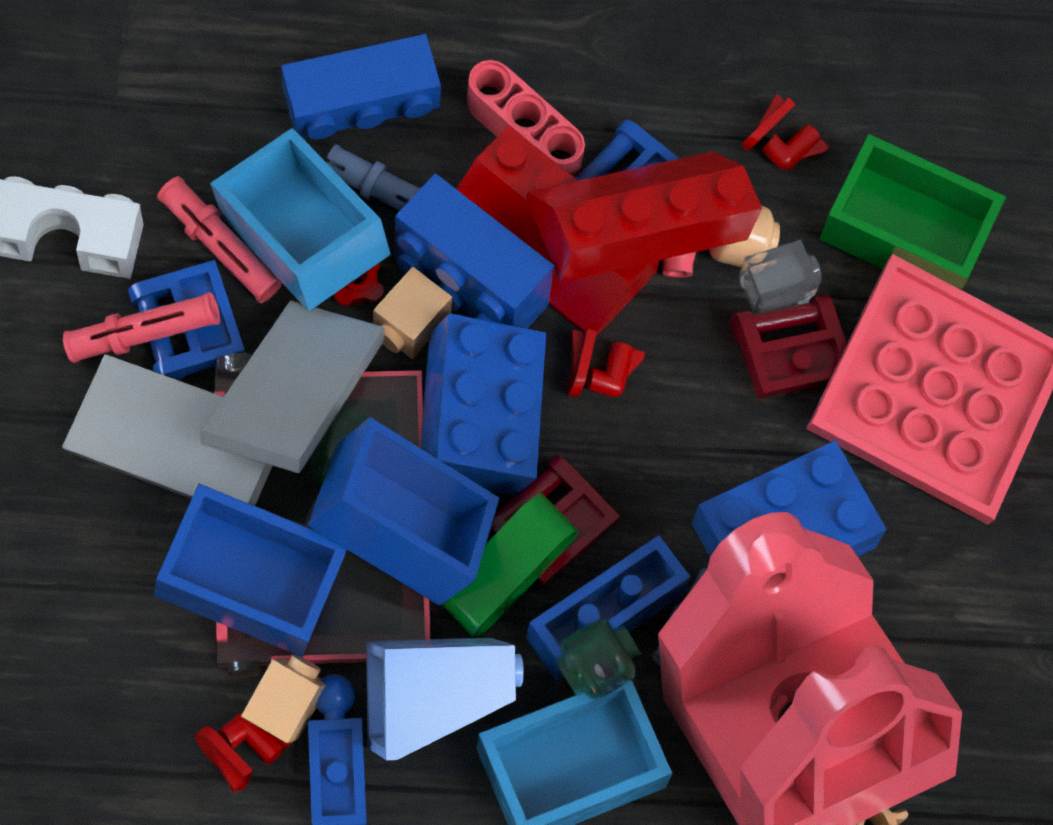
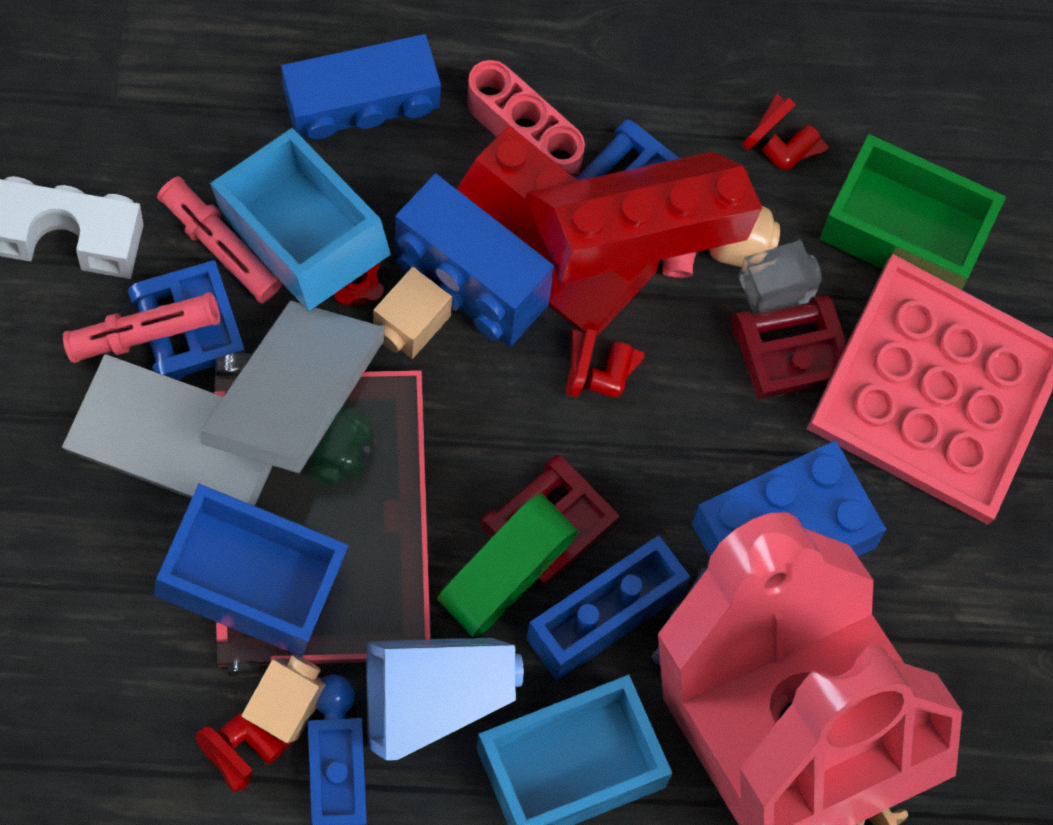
blue piece [308,417,499,605] -> none
sand blue pin [326,144,421,211] -> none
blue piece [420,313,546,496] -> none
clear green head [556,618,641,700] -> none

